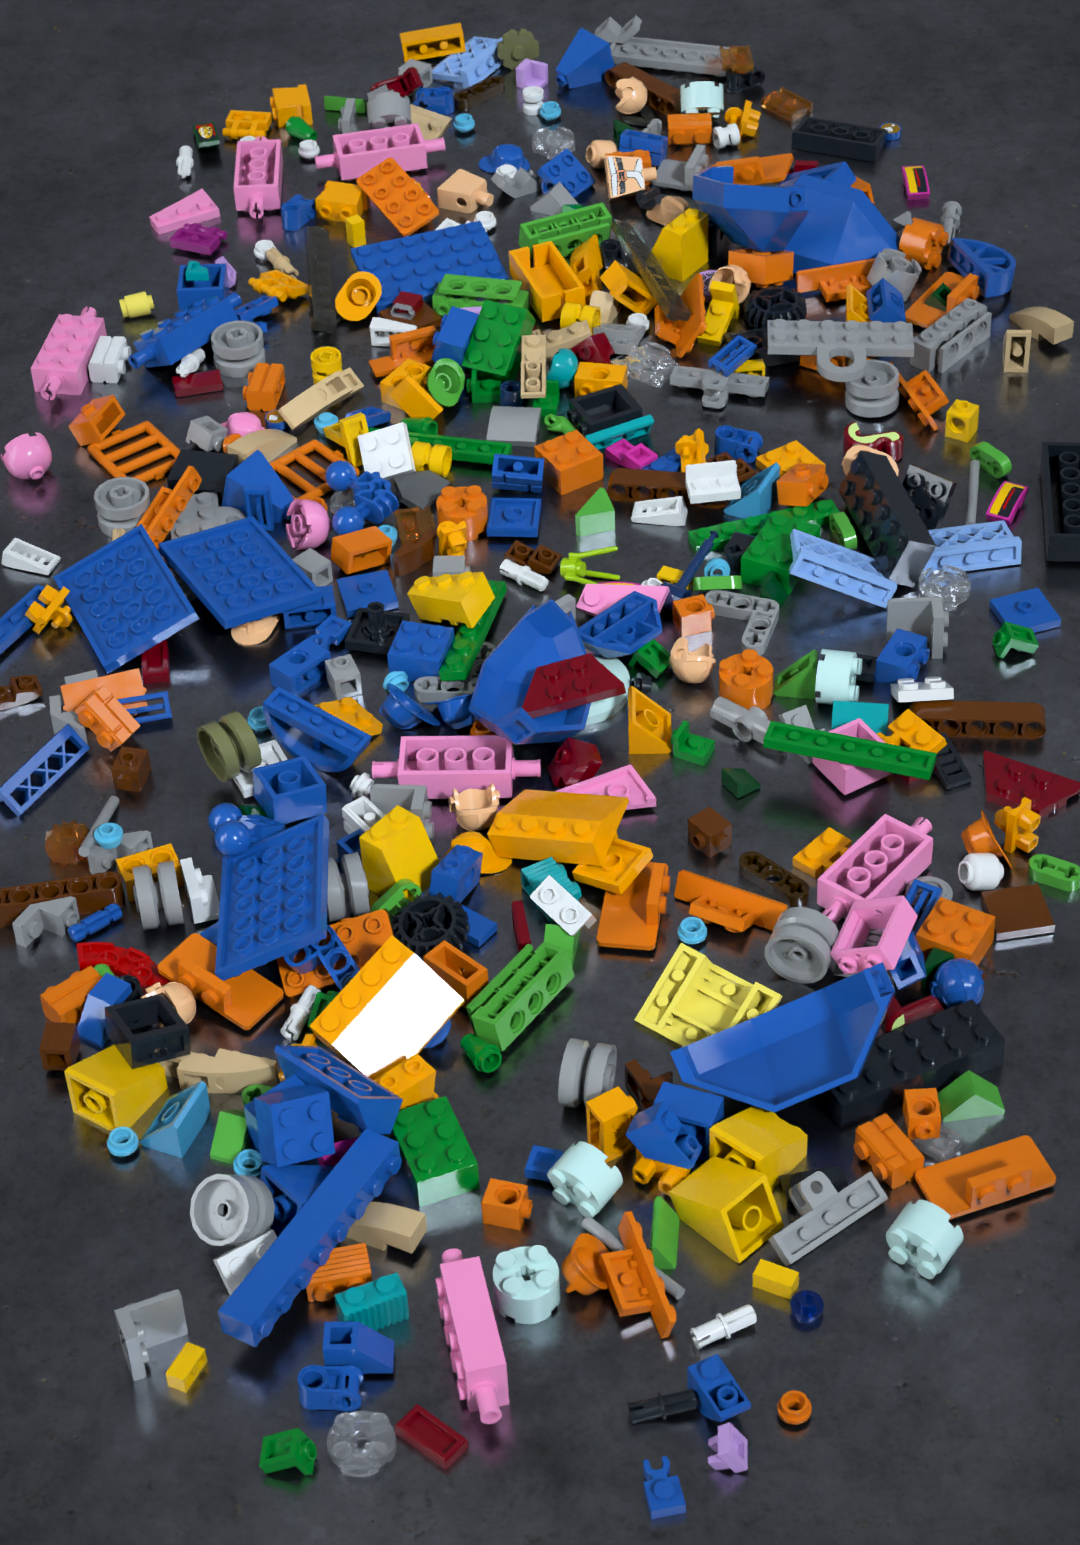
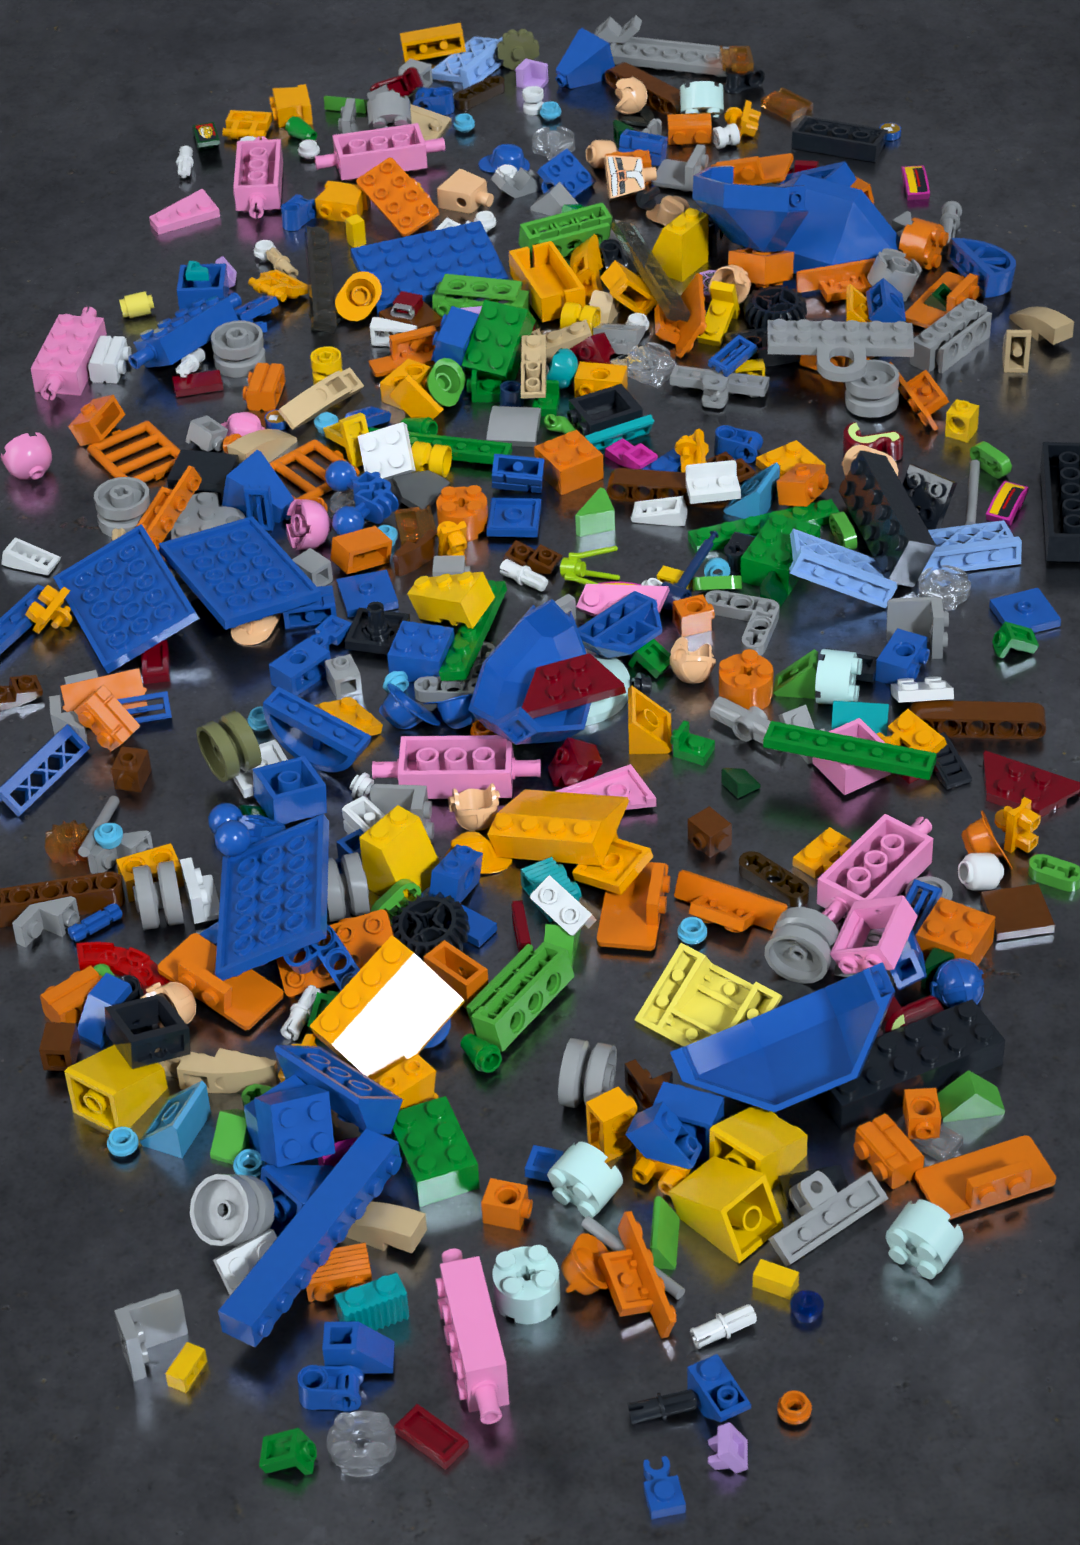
magenta plate [169,223,227,255] -> none

